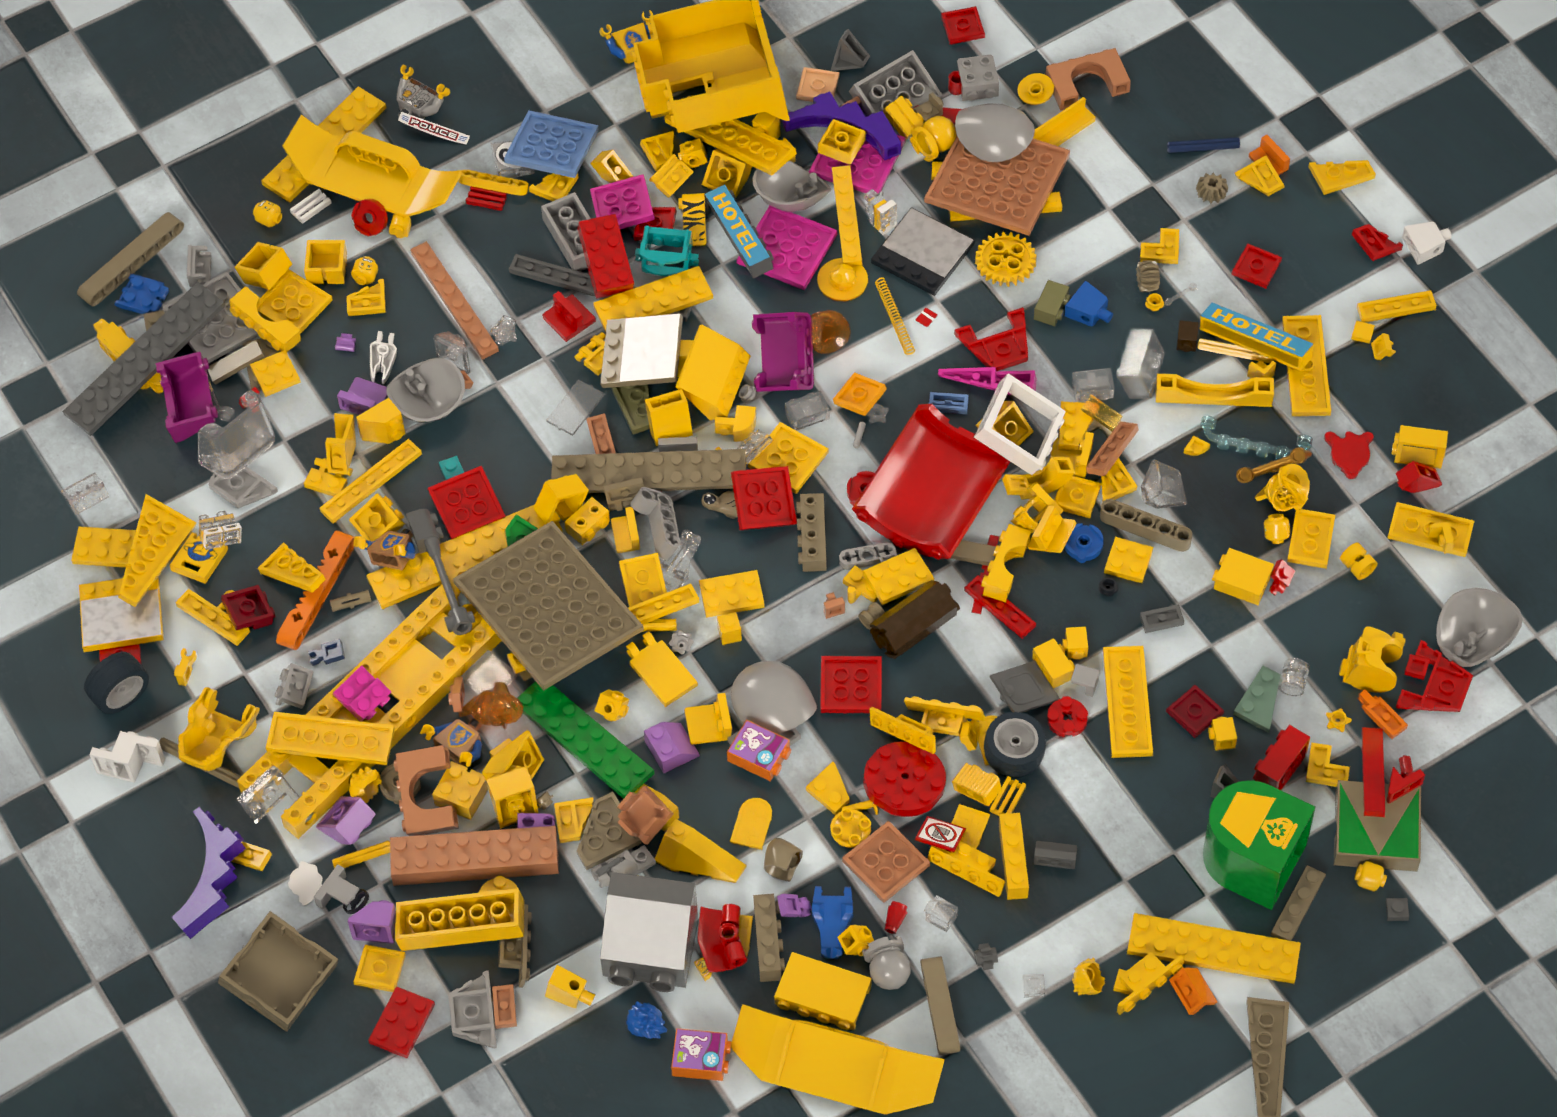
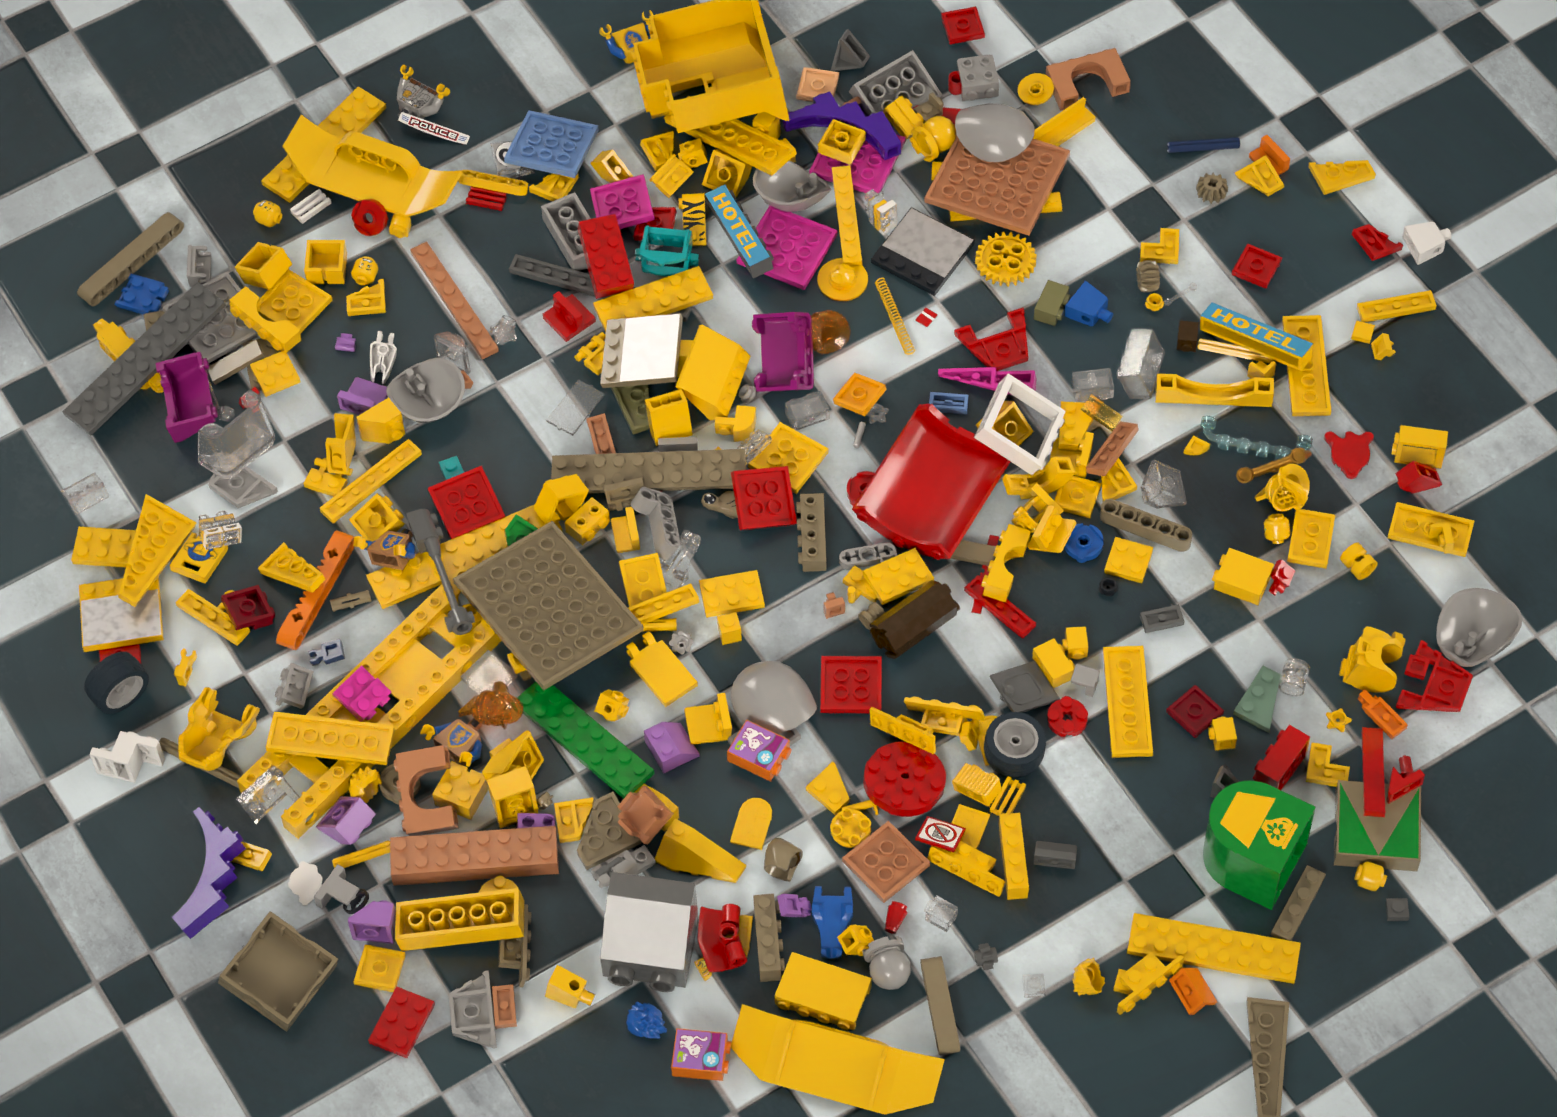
nougat plate [449,677,465,712] -> none

